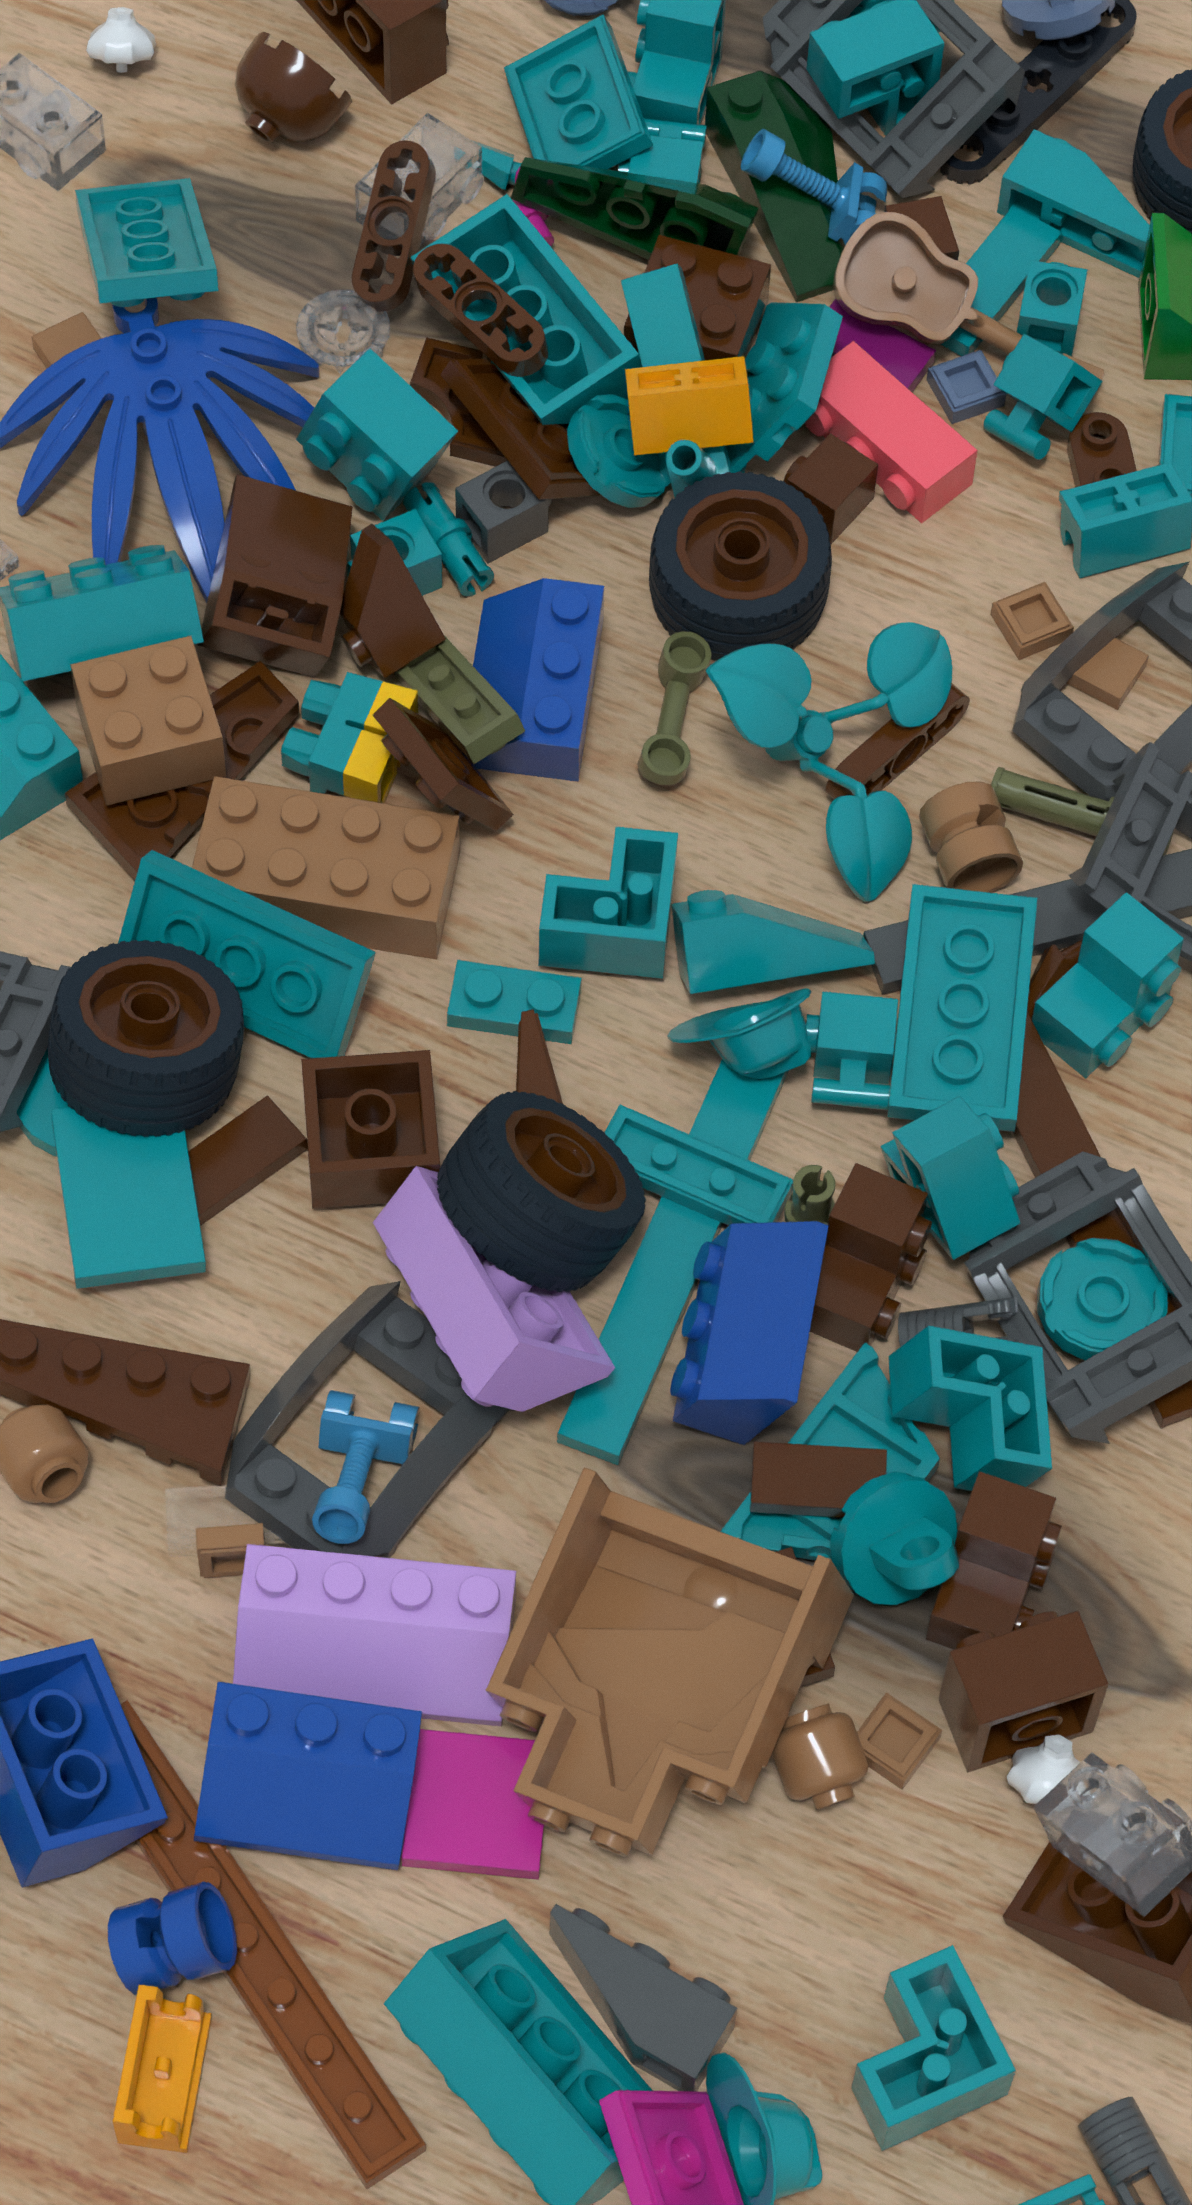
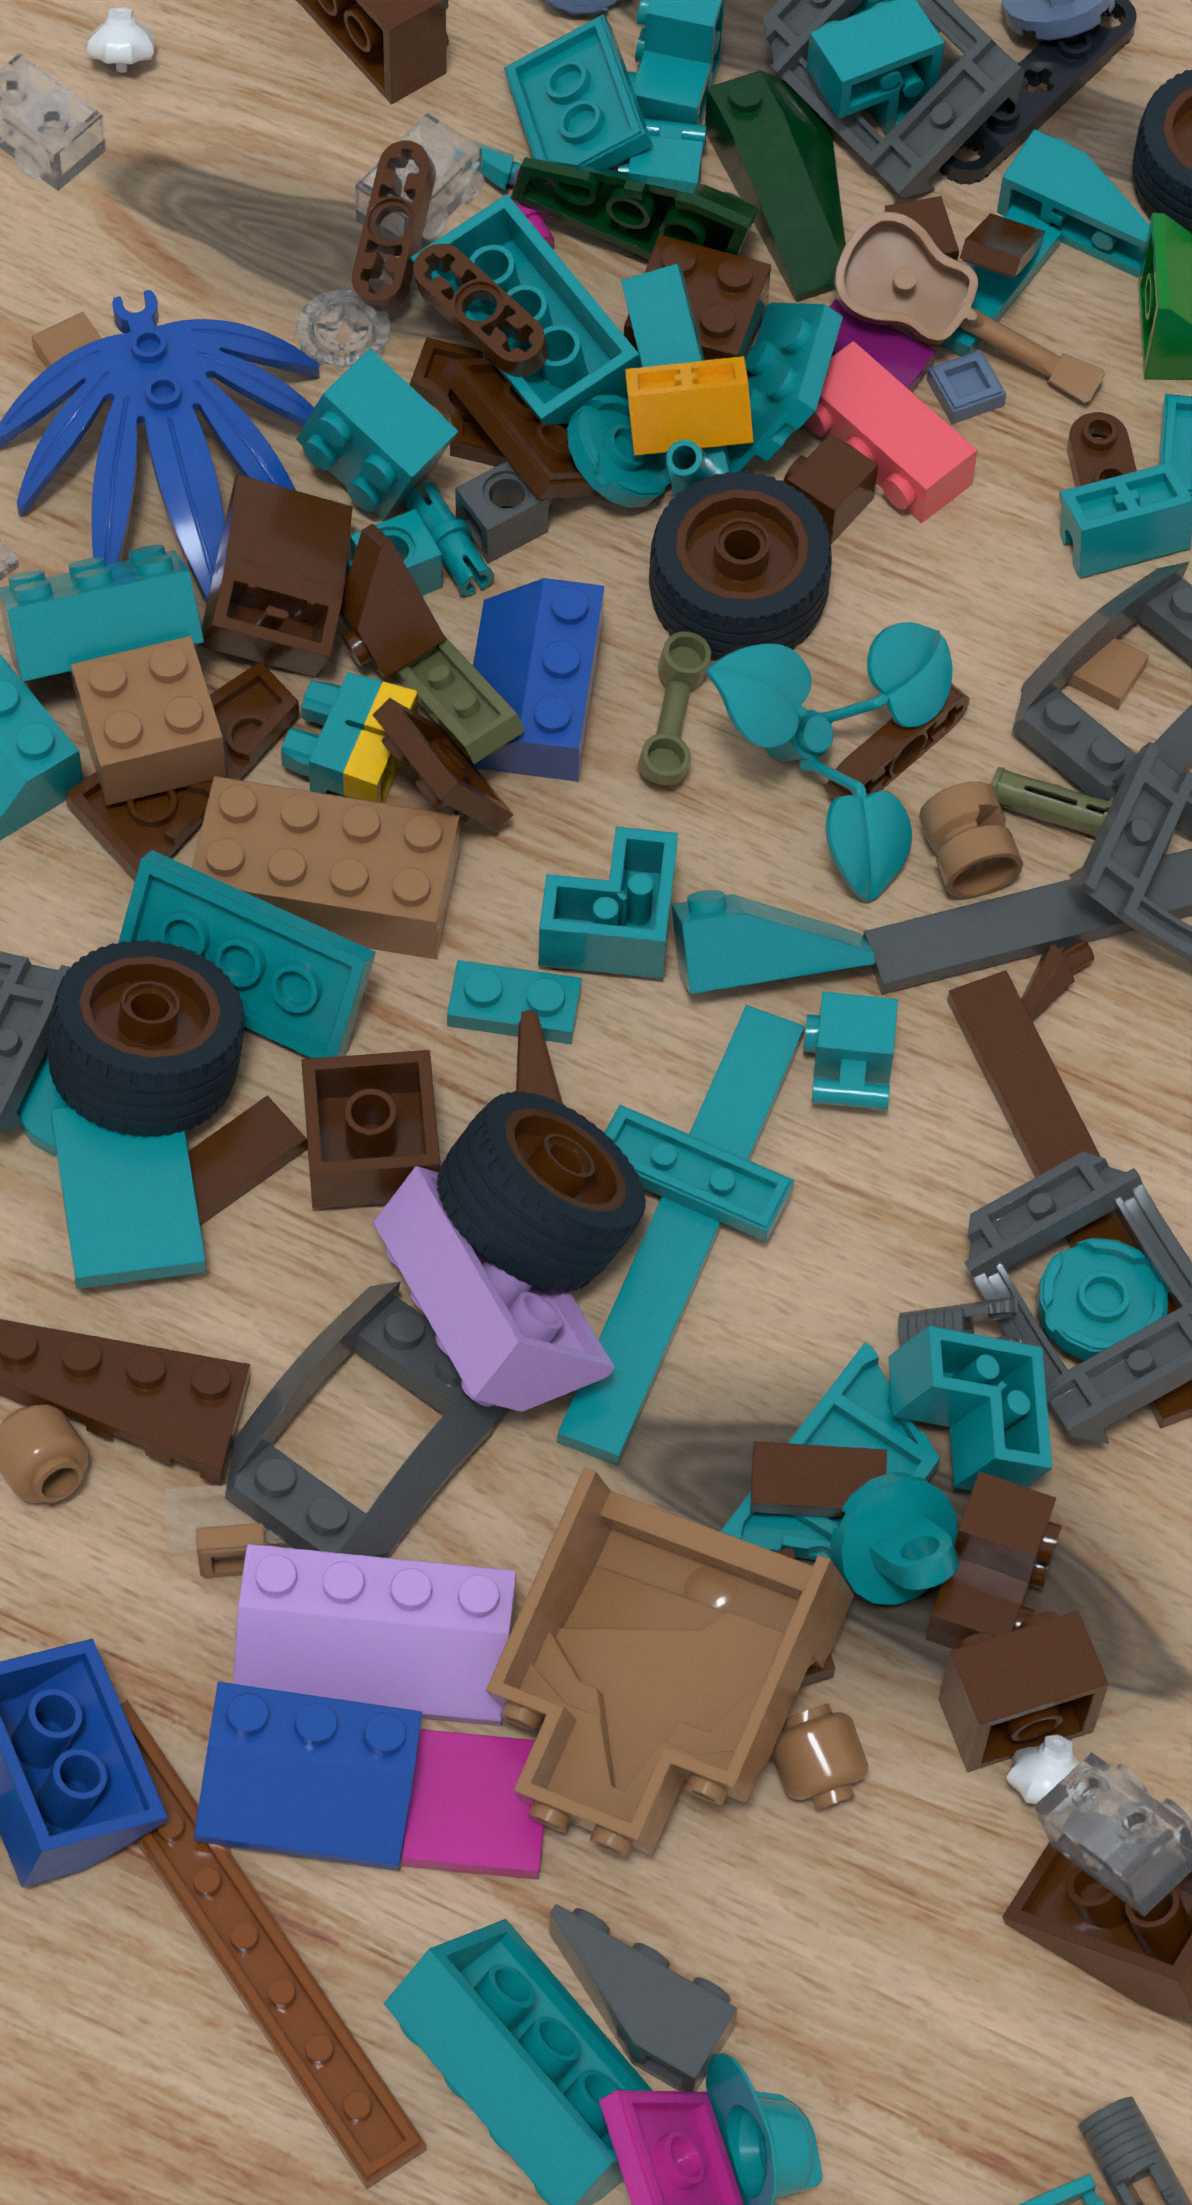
teal plate [75,178,219,307] -> none
blue wheel [108,1882,237,1995] -> none
light orange hinge [113,1984,212,2153] -> none
reddish brown cylinder [235,32,352,143] -> none
dark azure bar [312,1390,420,1544] -> none
teal piece [667,988,811,1079] -> none
blue slope [670,1221,829,1445] -> none
dark azure bar [741,129,887,245] -> none
olive pin [784,1165,835,1225] -> none
reddish brown brick [810,1163,932,1352] -> none
teal brick [851,1945,1016,2151] -> none
medium nougat tile [857,1692,942,1790] -> none
teal brick [880,1096,1020,1260] -> none
teal plate [887,884,1038,1132] -> none
teal brick [984,334,1103,460] -> none
medium nougat tile [990,582,1074,660] -> none
teal brick [1017,260,1088,356] -> none
teal brick [1032,892,1184,1079] -> none
none -> reddish brown tile [960,213,1045,278]

